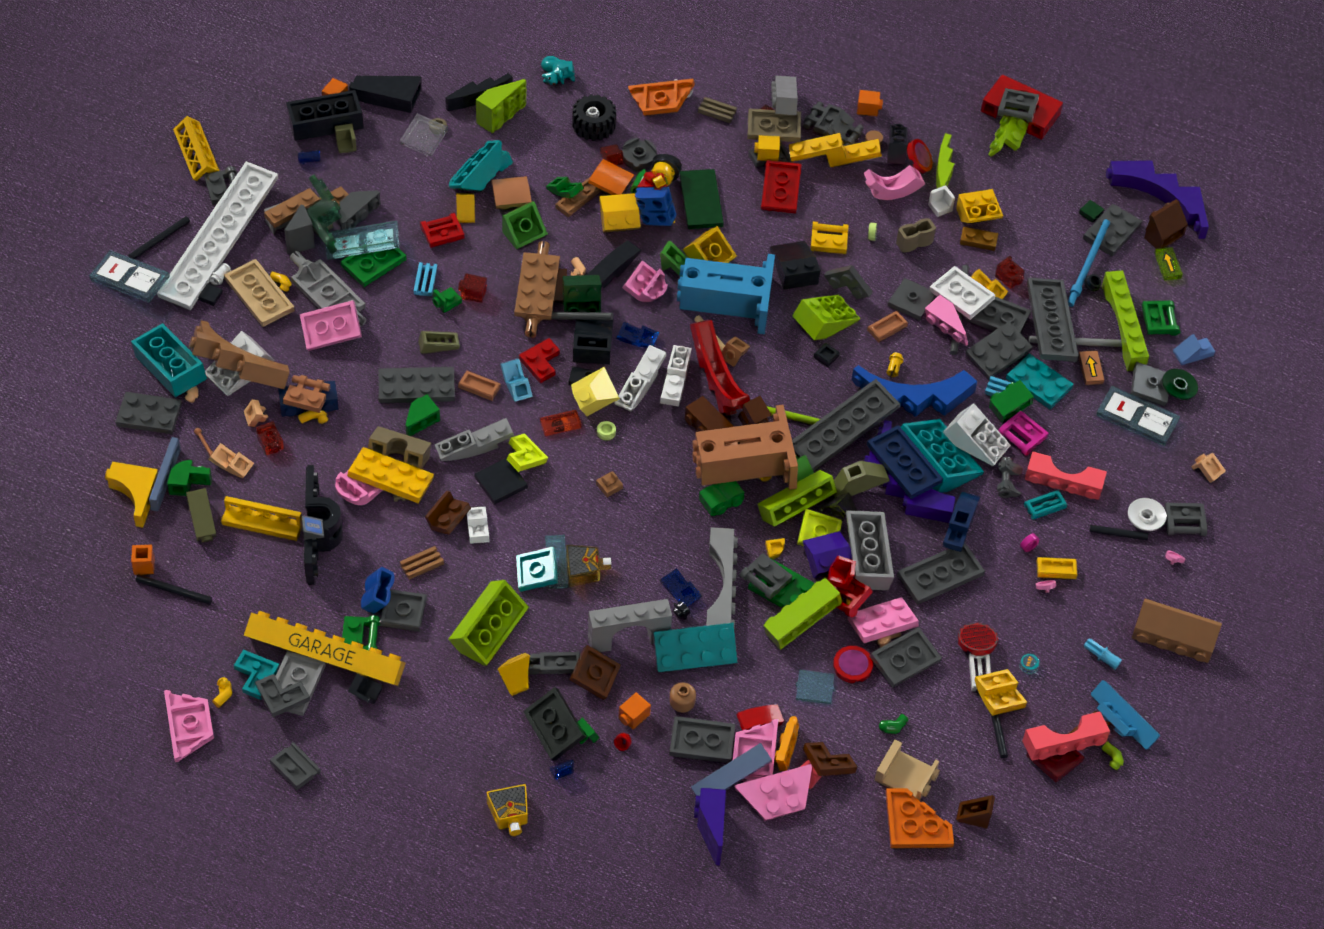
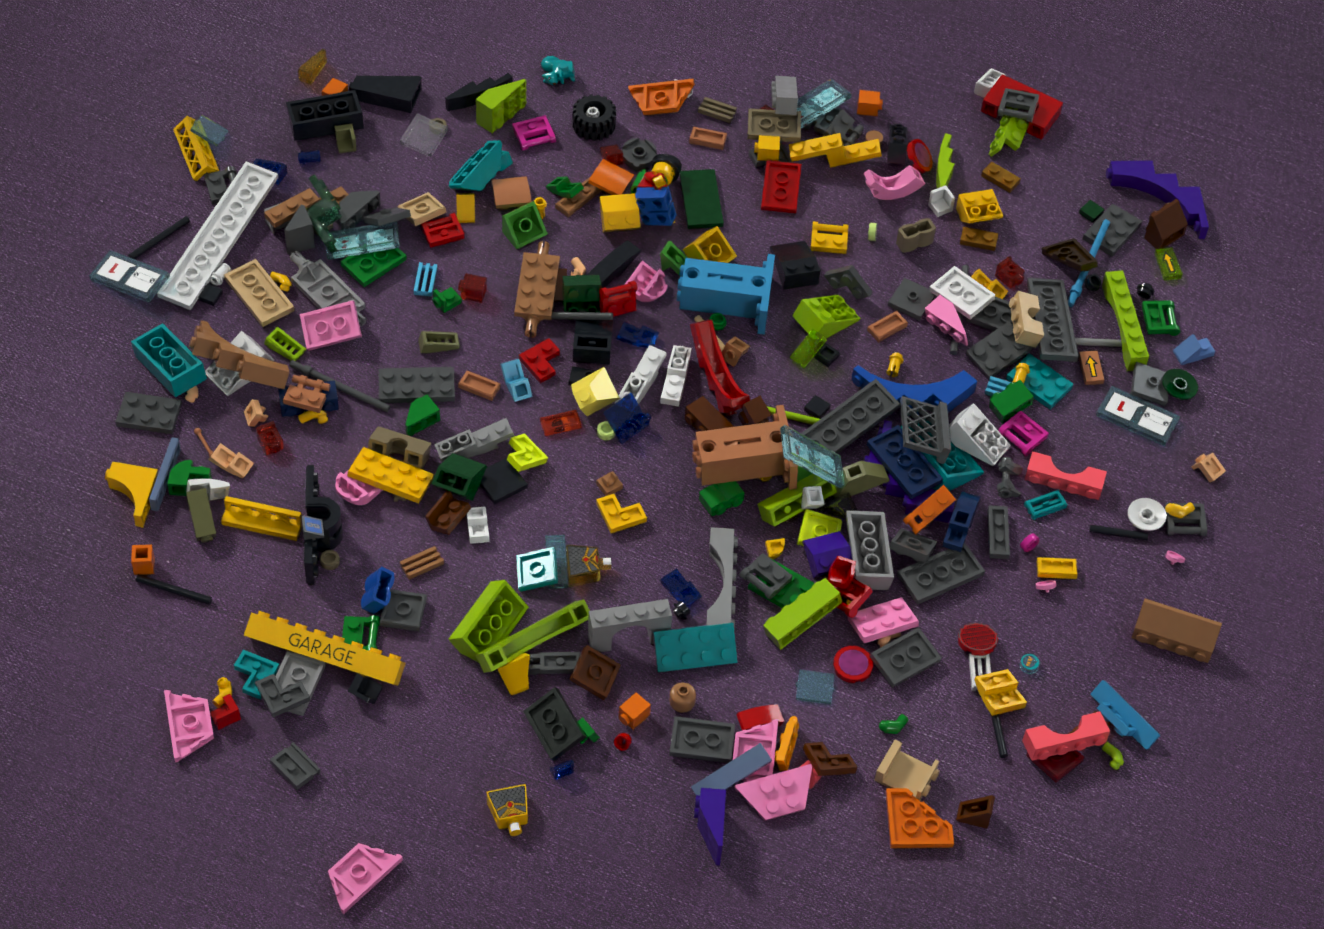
medium azure axle [1084,639,1122,670] -> none
none -> white slope [186,479,230,501]
none -> clear light blue piece [190,115,228,147]
none -> red panel [210,694,241,730]
none -> clear blue slope [252,158,288,185]
none -> lime slope [264,327,307,361]
none -> dark grey bar [289,360,391,413]
none -> clear yellow slope [298,49,327,85]
none -> dark tan tile [320,550,340,570]
none -> bright pink wing [328,843,403,914]
none -> dark grey plate [363,207,411,226]
none -> tan tile [397,192,446,226]
none -> dark green slope [431,453,487,501]
none -> lime arch [475,599,590,673]
none -> dark pink plate [512,115,556,151]
none -> yellow pin [534,197,547,219]
none -> yellow plate [596,494,647,533]
none -> red plate [599,281,638,316]
none -> clear blue hinge [603,392,651,445]
none -> nougat tile [689,127,727,150]
none -> green plate [708,313,727,330]
none -> clear light blue tile [780,425,845,488]
none -> clear neon green slope [789,329,827,369]
none -> clear light blue tile [797,79,852,128]
none -> white slope [801,486,825,509]
none -> black tile [804,395,831,419]
none -> dark grey plate [889,528,937,562]
none -> dark grey fence [900,396,951,464]
none -> orange plate [903,485,956,535]
none -> white slope [974,68,1006,98]
none -> pearl gold plate [981,162,1021,193]
none -> dark grey plate [987,506,1010,559]
none -> tan arch [1009,291,1044,348]
none -> yellow pin [1012,363,1030,384]
none -> dark brown wing [1041,238,1098,272]
none -> black plate [1137,283,1155,299]
none -> yellow arm [1165,502,1195,519]

